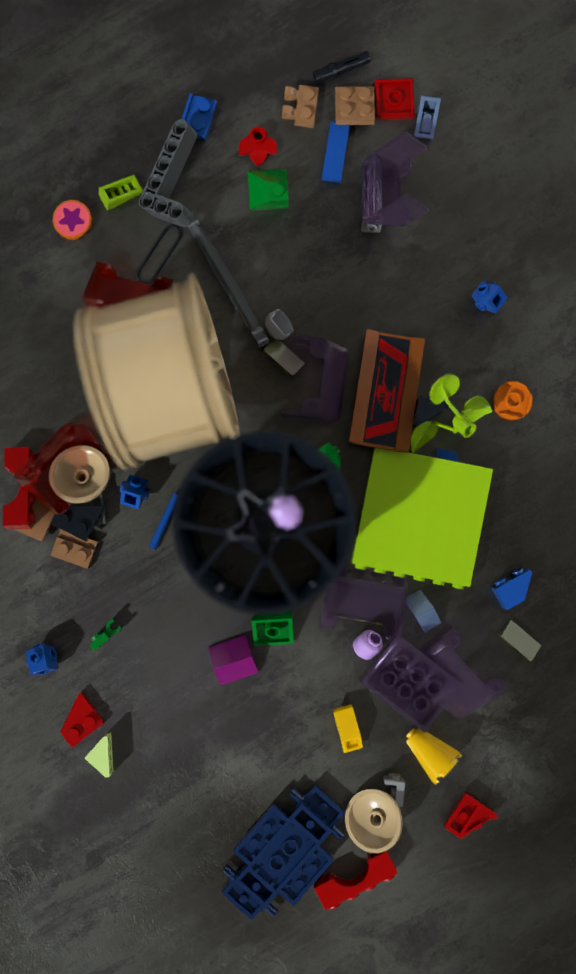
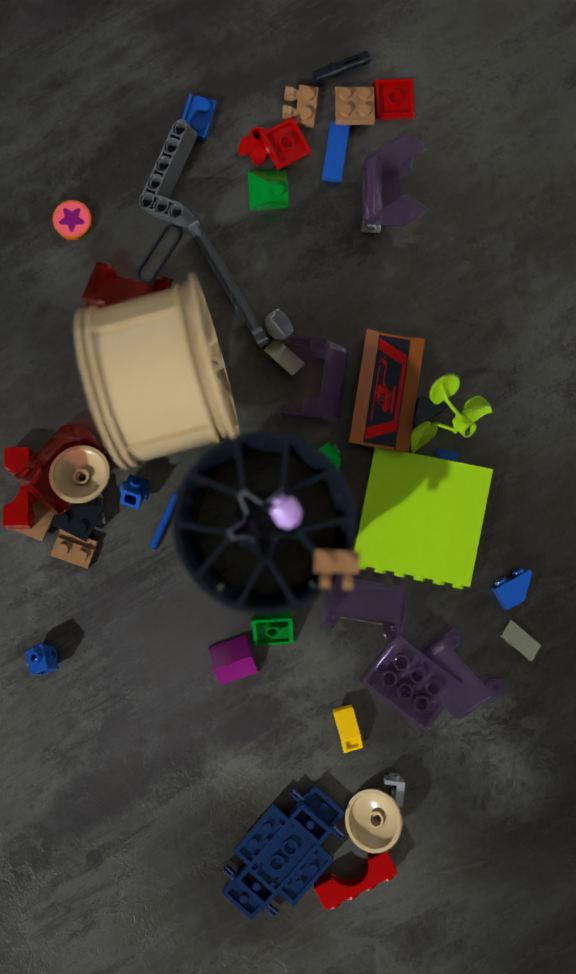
red wing [60,692,105,748] -> none
yellowish green slope [85,732,113,777] -> none
green plate [89,618,122,651] -> none
lime slope [99,175,143,211] -> none
lavender head [353,630,383,660] -> none
sand blue slope [403,589,441,633] -> none
yellow cone [406,727,462,784] -> none
sand blue slope [414,95,441,139] -> none
red wing [443,792,499,839] -> none
blue brick [471,280,508,313] -> none
orange tile [493,381,533,420] -> none
none -> red plate [259,117,312,171]
none -> medium nougat plate [314,550,360,589]

